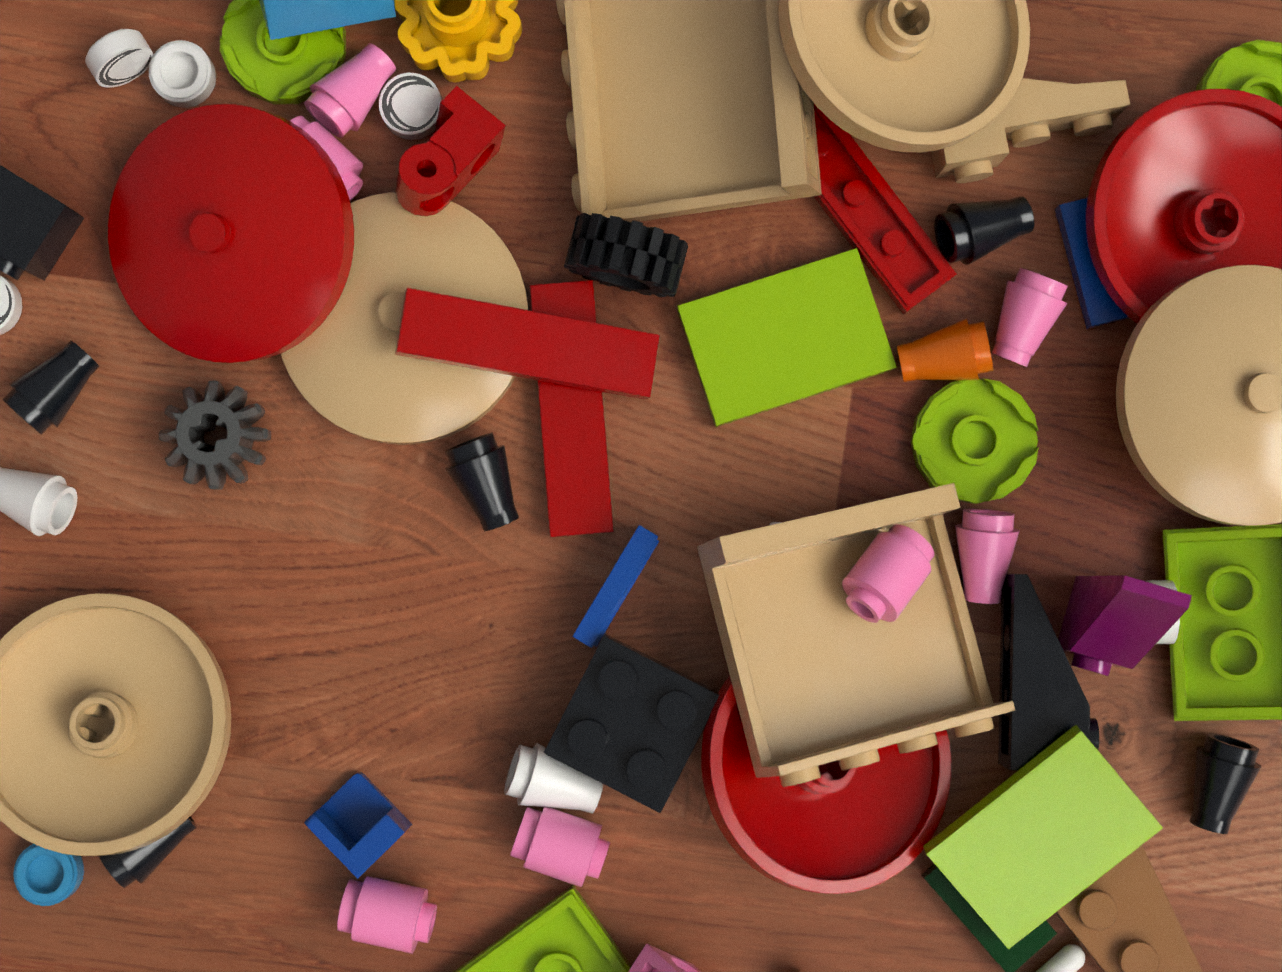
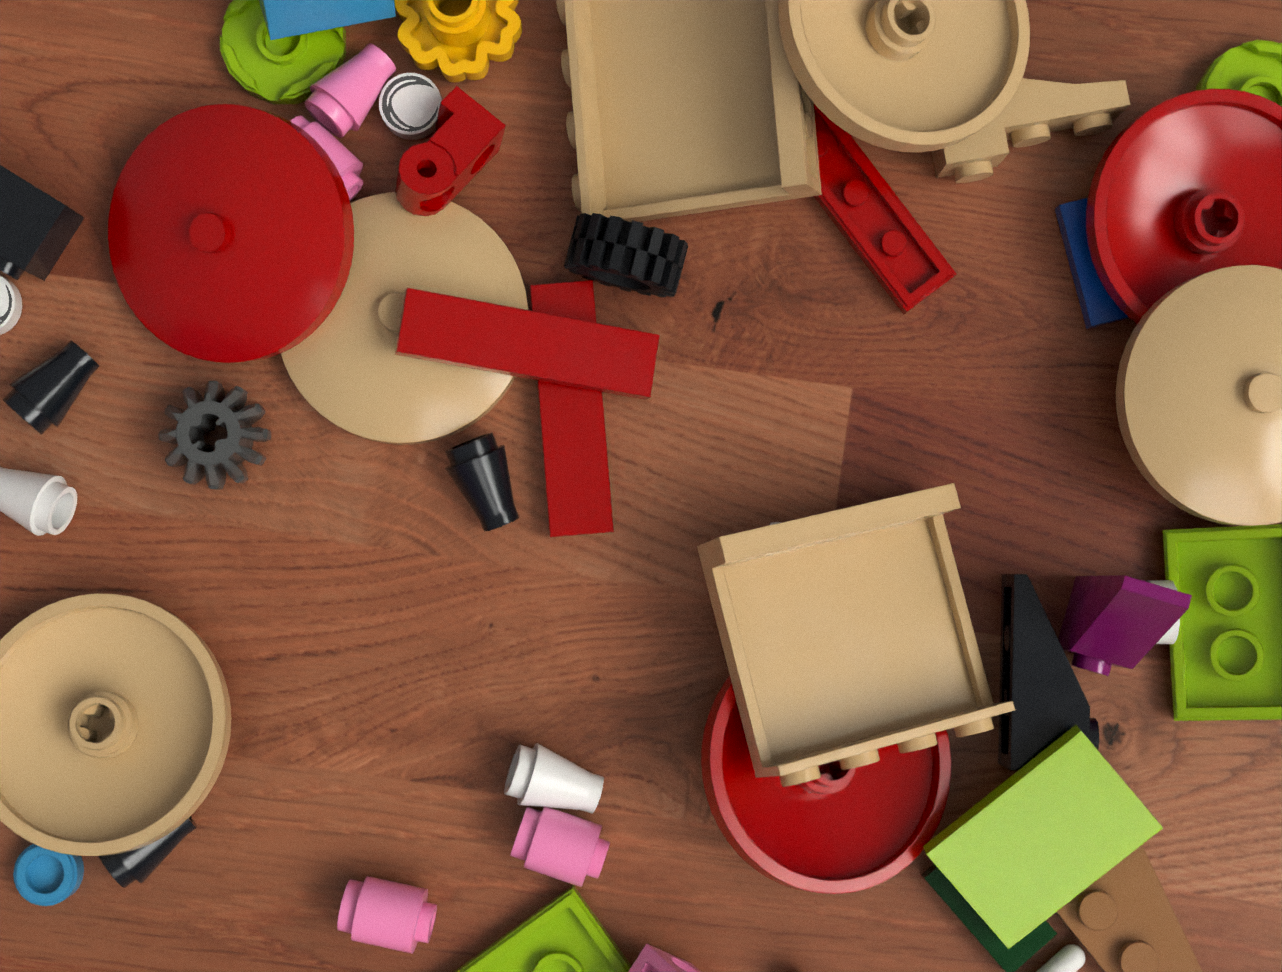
white tile [85,29,154,88] -> none
white tile [149,40,216,108] -> none
blue panel [304,772,412,879] -> none
black brick [544,634,720,813] -> none
blue tile [572,525,659,648] -> none
lime tile [677,248,897,427] -> none
bright pink brick [842,524,935,623] -> none
orange cone [897,318,993,382] -> none
lime tile [910,378,1039,504] -> none
black cone [934,196,1034,265] -> none
bright pink cone [955,509,1020,604] -> none
bright pink cone [991,268,1068,367] -> none
black cone [1190,733,1261,834] -> none

